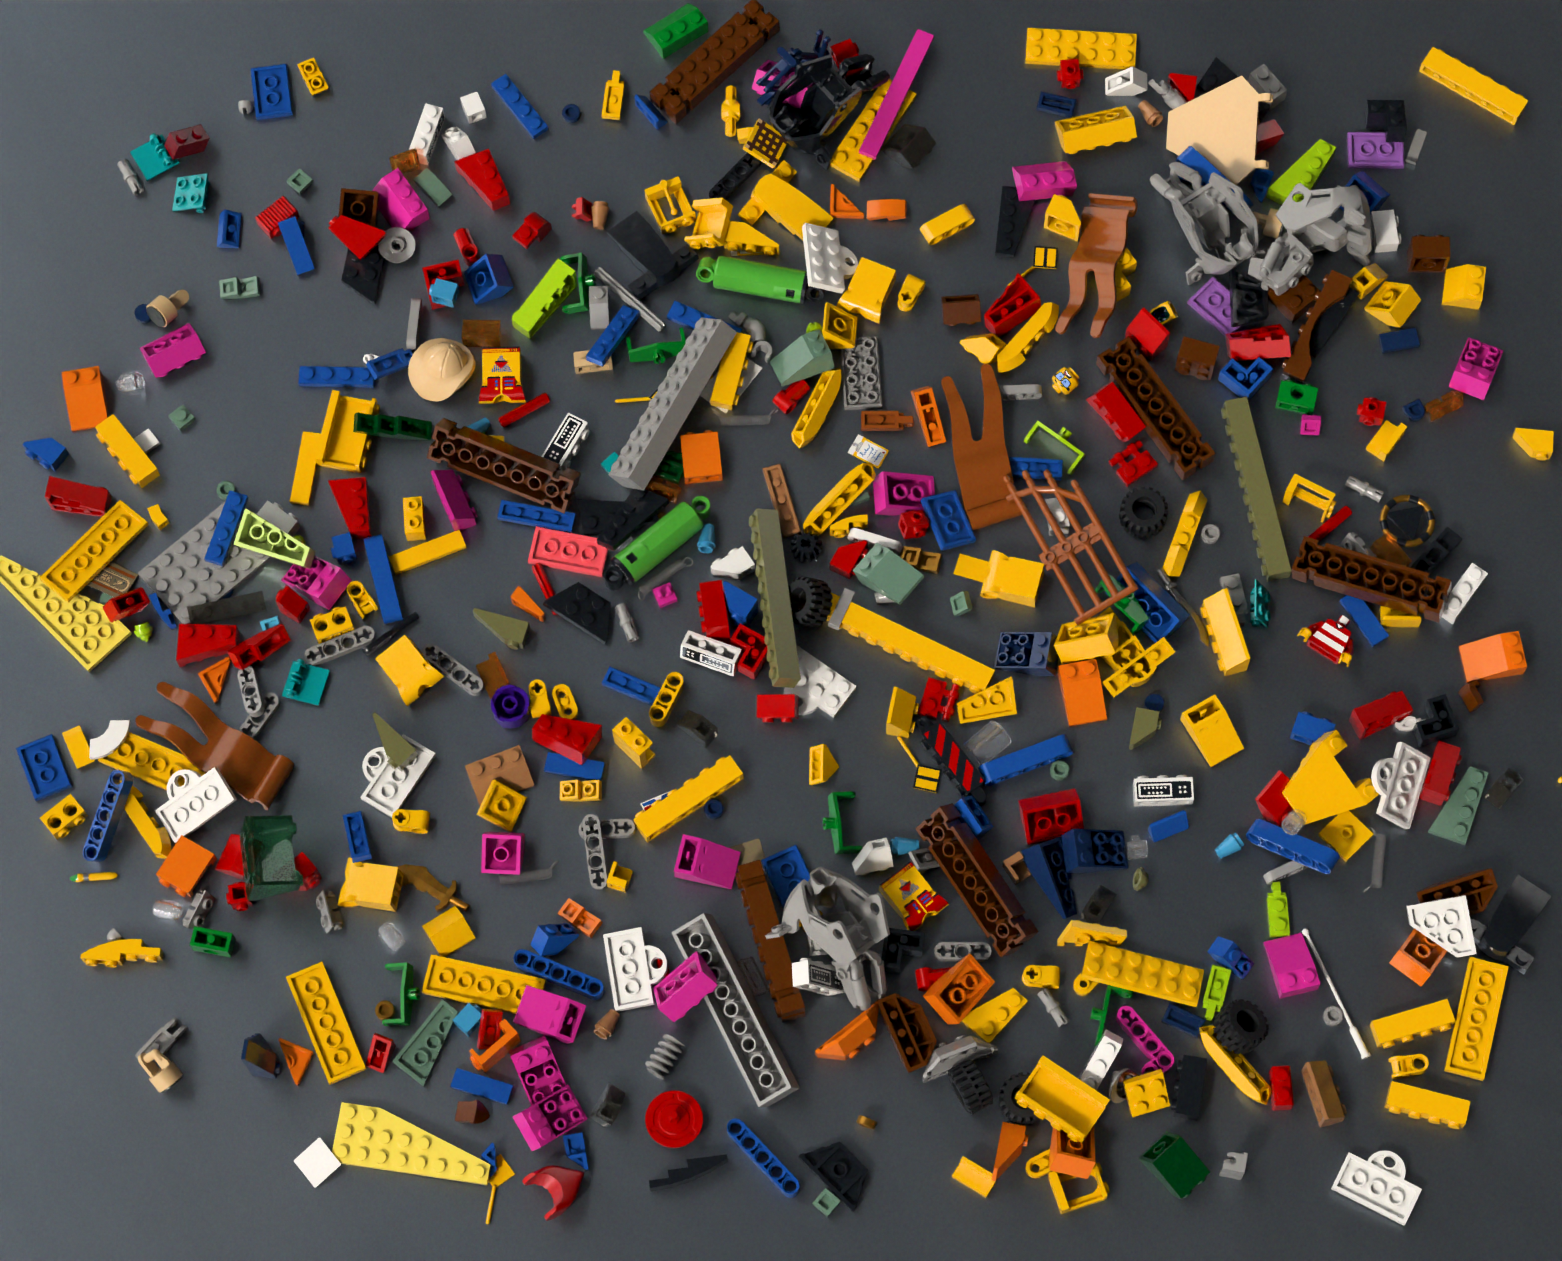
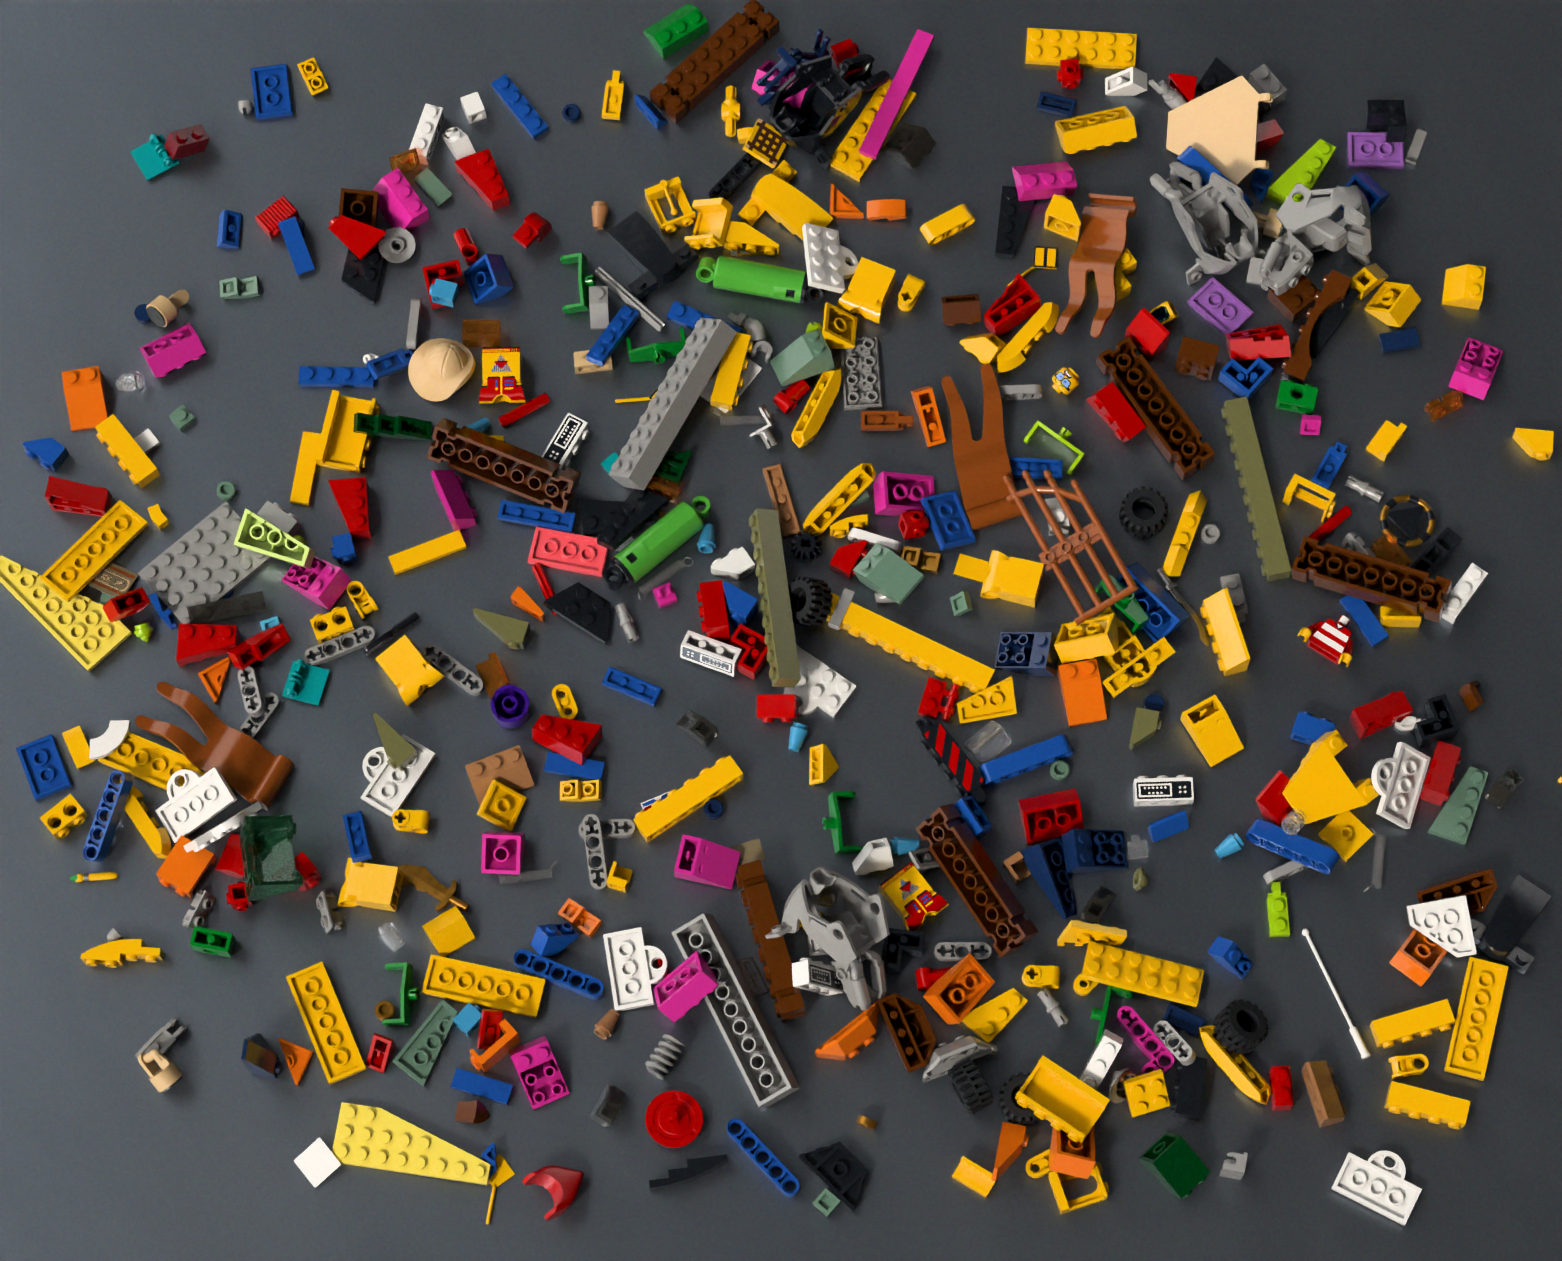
light grey pin [117,159,144,195] -> none
clear brick [153,899,183,922] -> none
teal hinge [172,173,210,213] -> none
blue plate [204,491,248,566] -> none
red slope [276,585,310,624] -> none
sand green plate [287,168,313,195] -> none
blue beam [363,534,403,624] -> none
yellow brick [403,496,426,541] -> none
lime wedge [511,258,578,339] -> none
dark pink slope [512,1085,588,1151] -> none
dark pink slope [513,985,586,1044] -> none
yellow piece [528,679,552,718] -> none
blue slope [563,1132,589,1170] -> none
red tile [572,197,593,222] -> none
yellow panel [612,717,655,769] -> none
yellow beam [649,672,684,727] -> none
orange panel [680,430,723,484] -> none
blue tile [761,844,810,910] -> none
white sticker [847,434,890,469] -> none
yellow slope [886,687,919,738] -> none
piece [897,736,942,793] -> none
red plate [1108,440,1158,487] -> none
medium nougat cone [1138,100,1163,127] -> none
lime hinge [1202,964,1232,1021] -> none
black wing [1229,267,1269,327] -> none
teal hinge [1250,579,1271,628] -> none
dark pink slope [1263,933,1320,999] -> none
light grey tile [1323,1005,1344,1026] -> none
red brick [1356,397,1386,426] -> none
white brick [1370,209,1401,253] -> none
dark blue tile [1402,399,1425,422] -> none
reddish brown brick [1407,234,1450,273] -> none
yellow brick [1419,47,1528,125] -> none
orange slope [1459,631,1527,683] -> none
none -> white plate [183,801,262,853]
none -> light grey bracket [749,404,778,449]
none -> dark azure cone [788,722,809,752]
none -> light grey beam [1153,1021,1196,1066]
none -> blue hinge [1311,441,1348,490]

